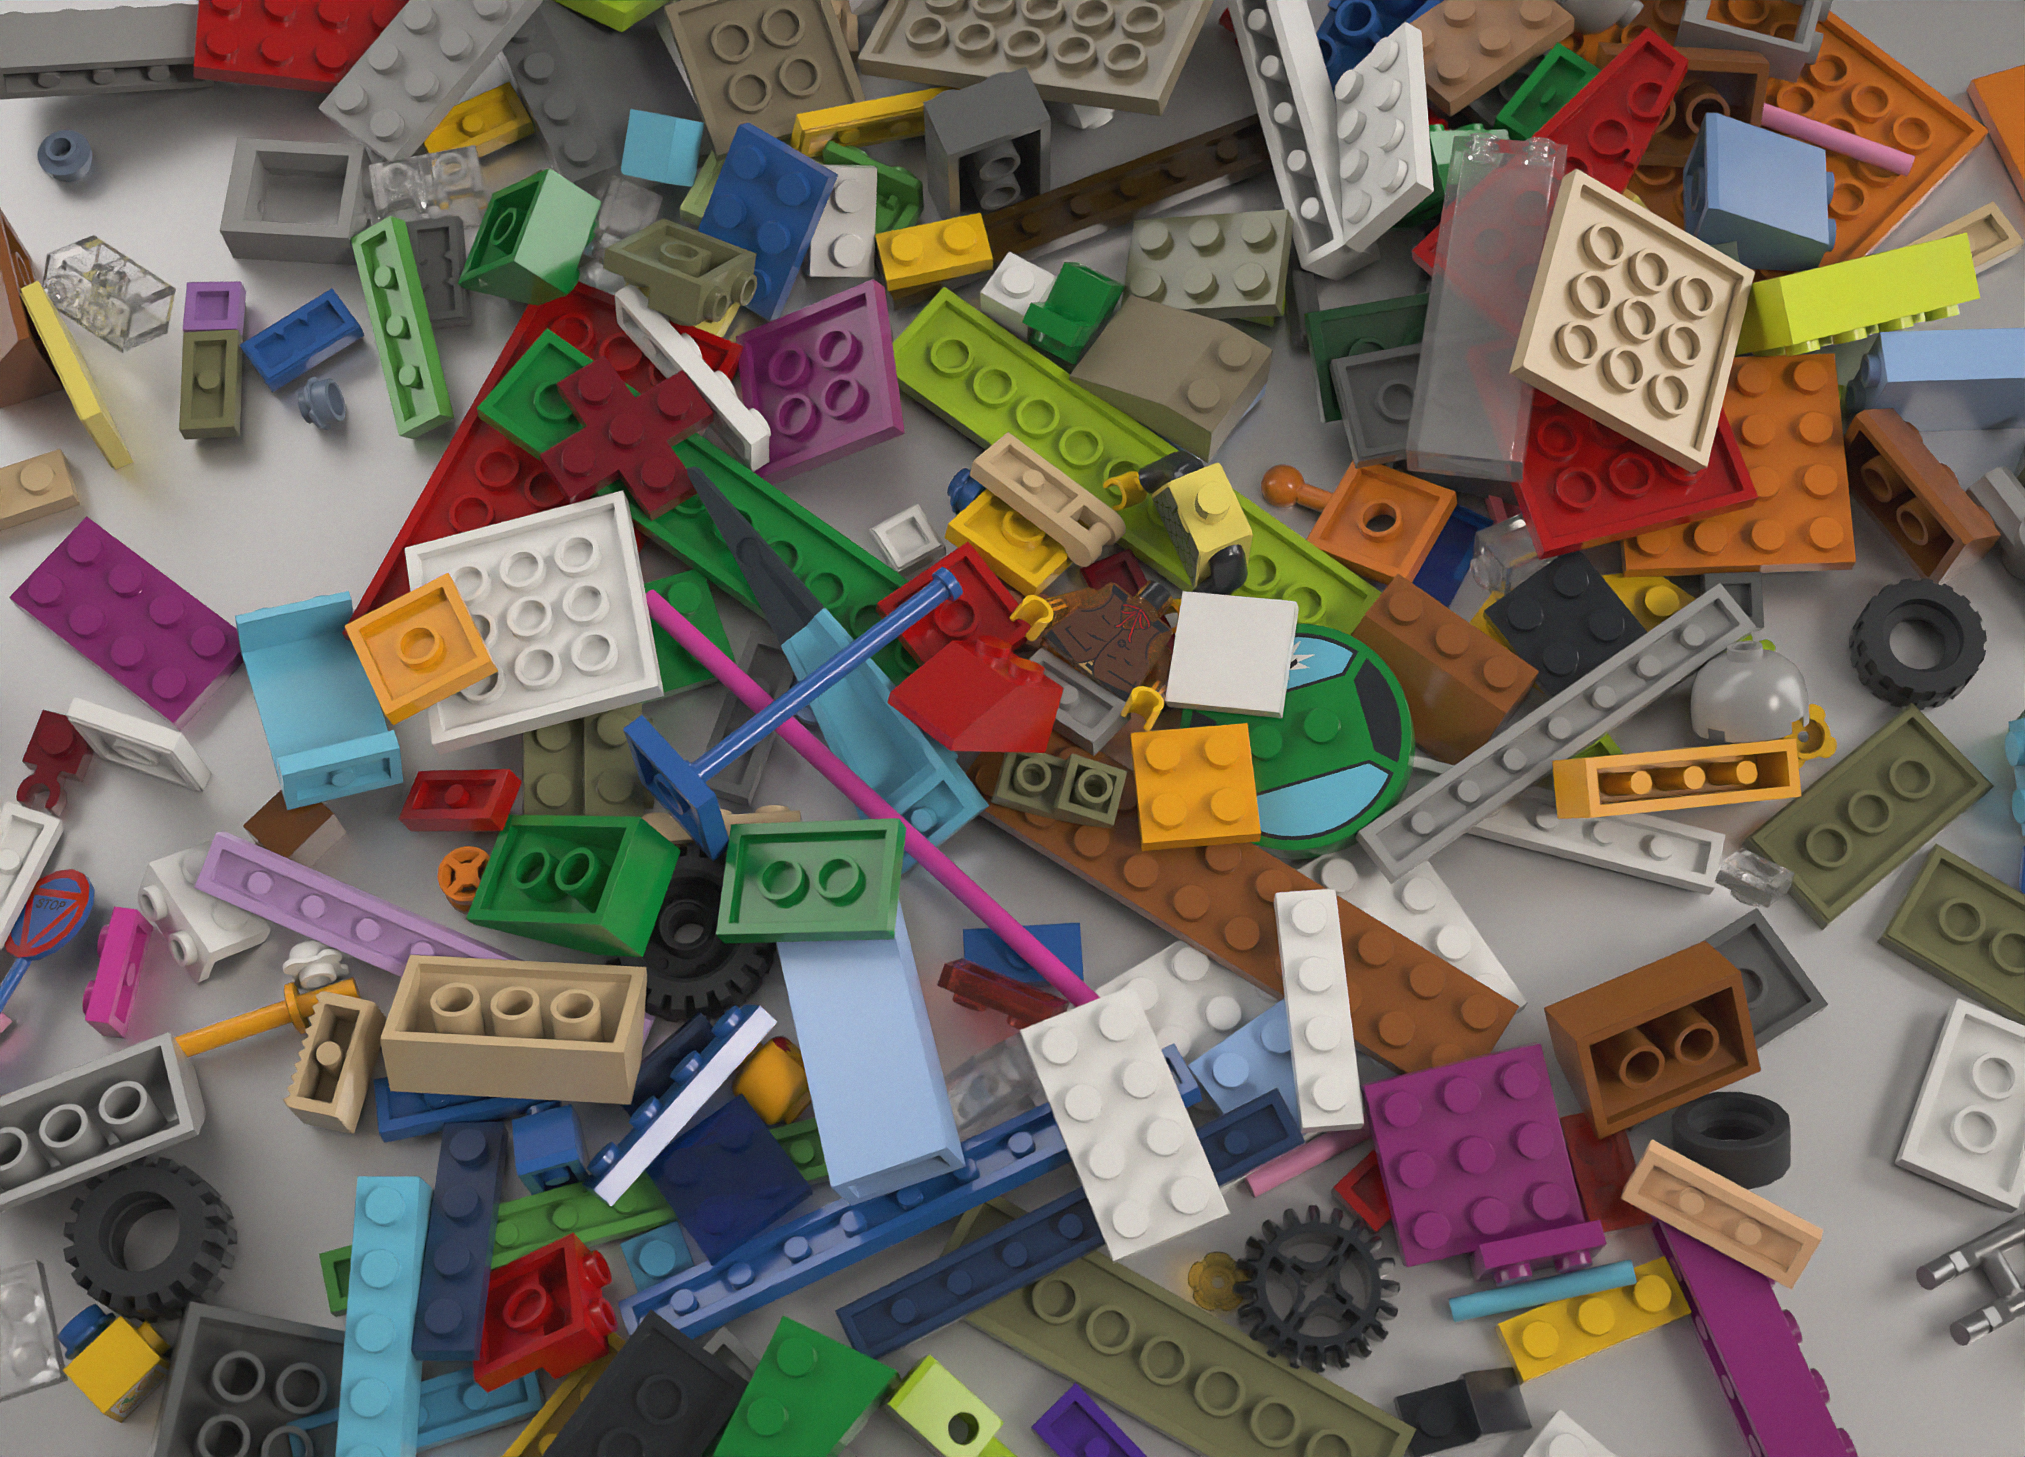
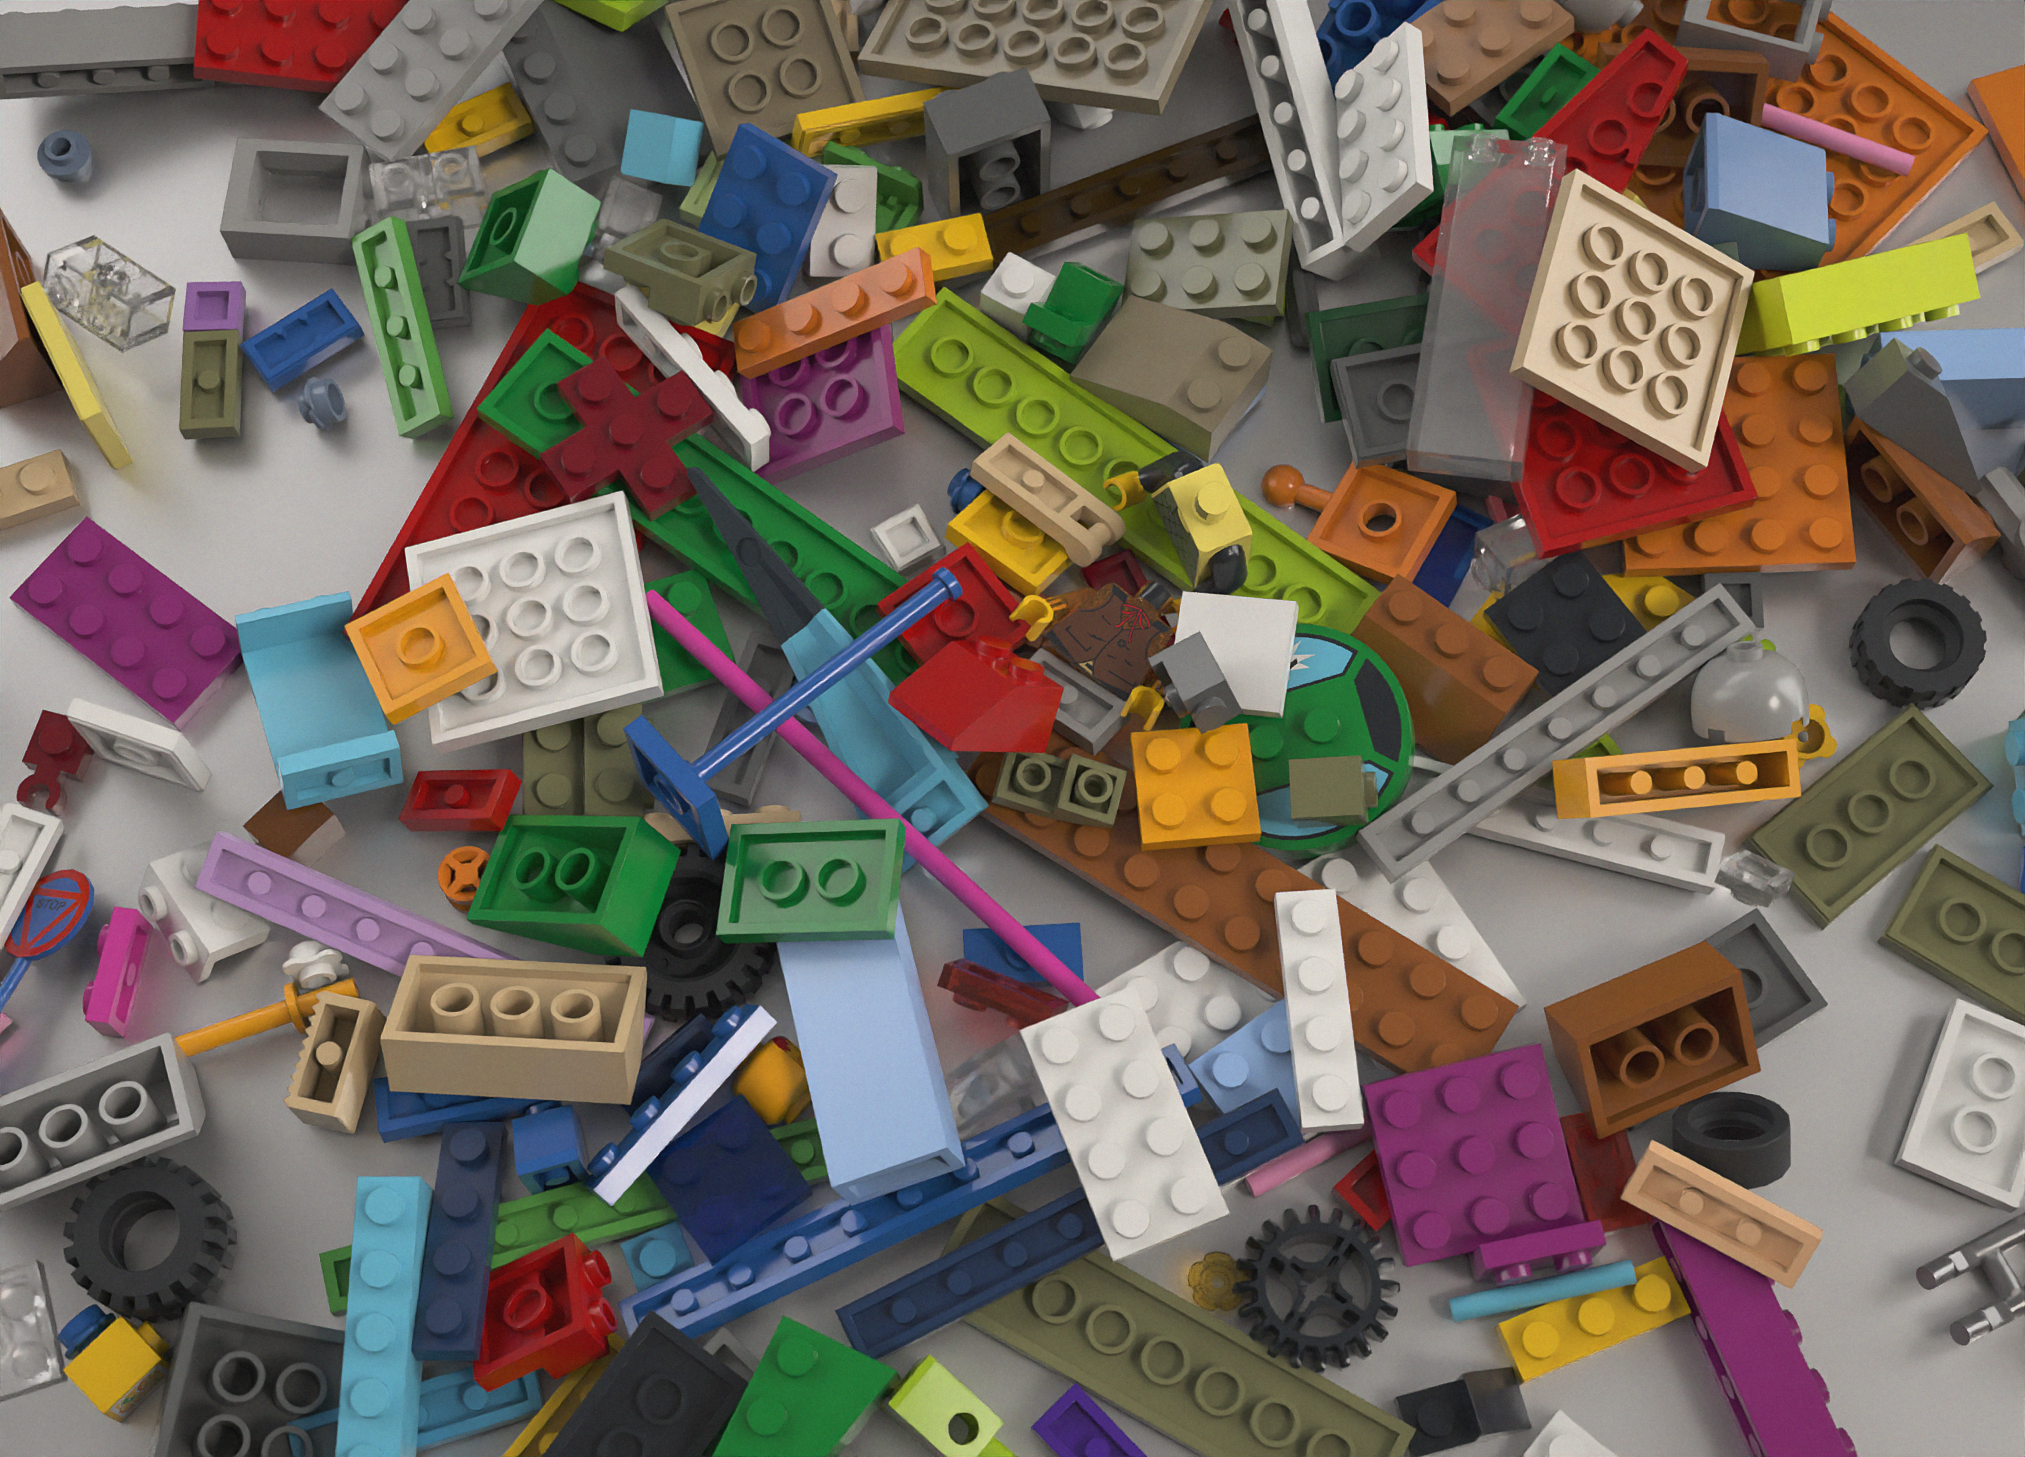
none -> orange plate [732,247,937,379]
none -> brick [1148,631,1243,734]
none -> olive brick [1289,755,1378,828]
none -> dark grey slope [1844,337,1982,497]

